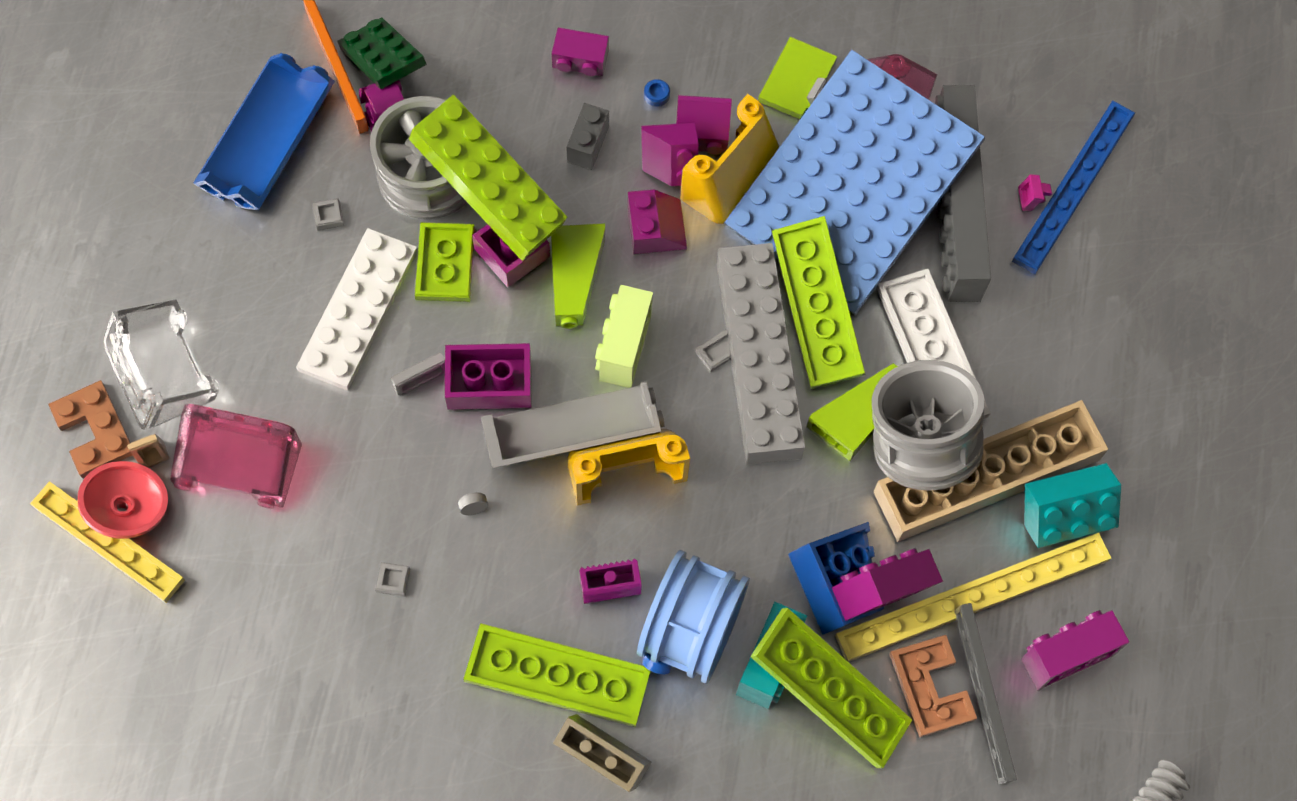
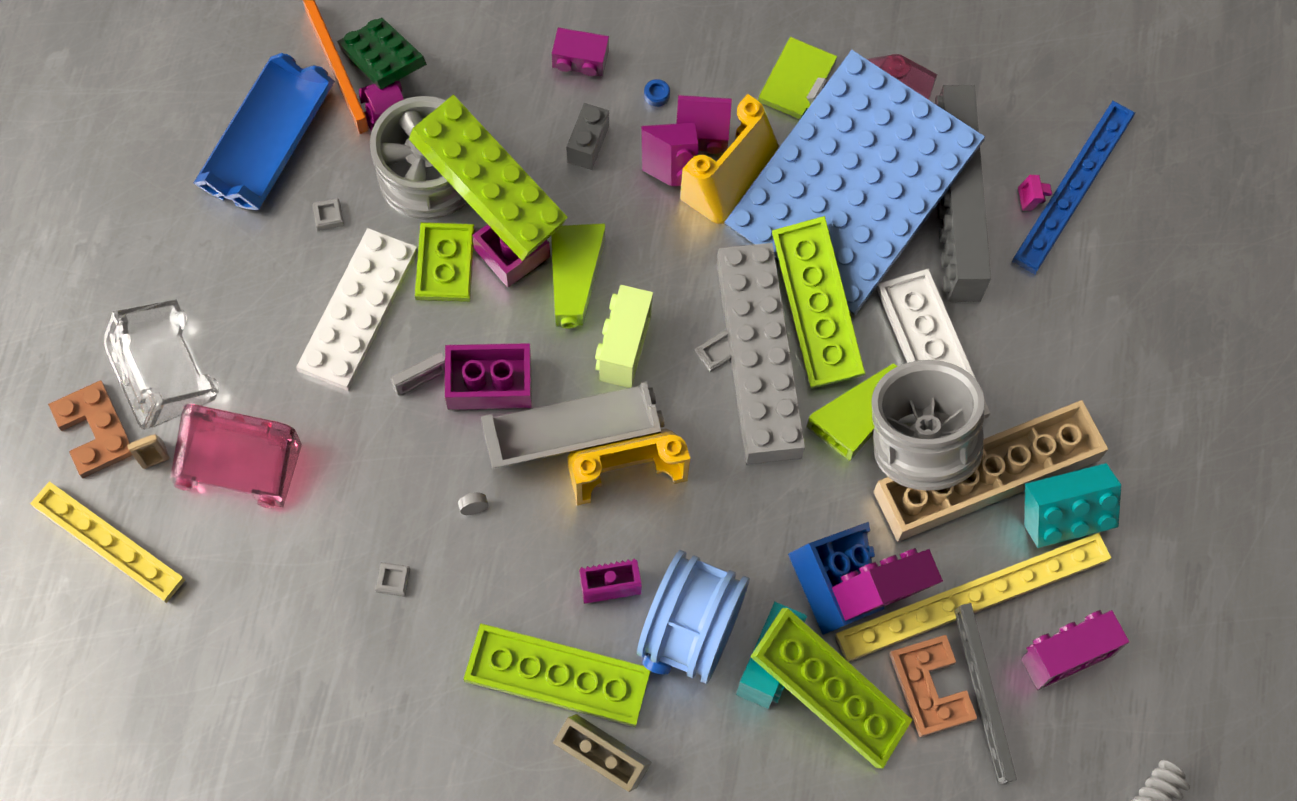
coral dish [77,461,168,539] -> none
magenta slope [627,189,687,255] -> none

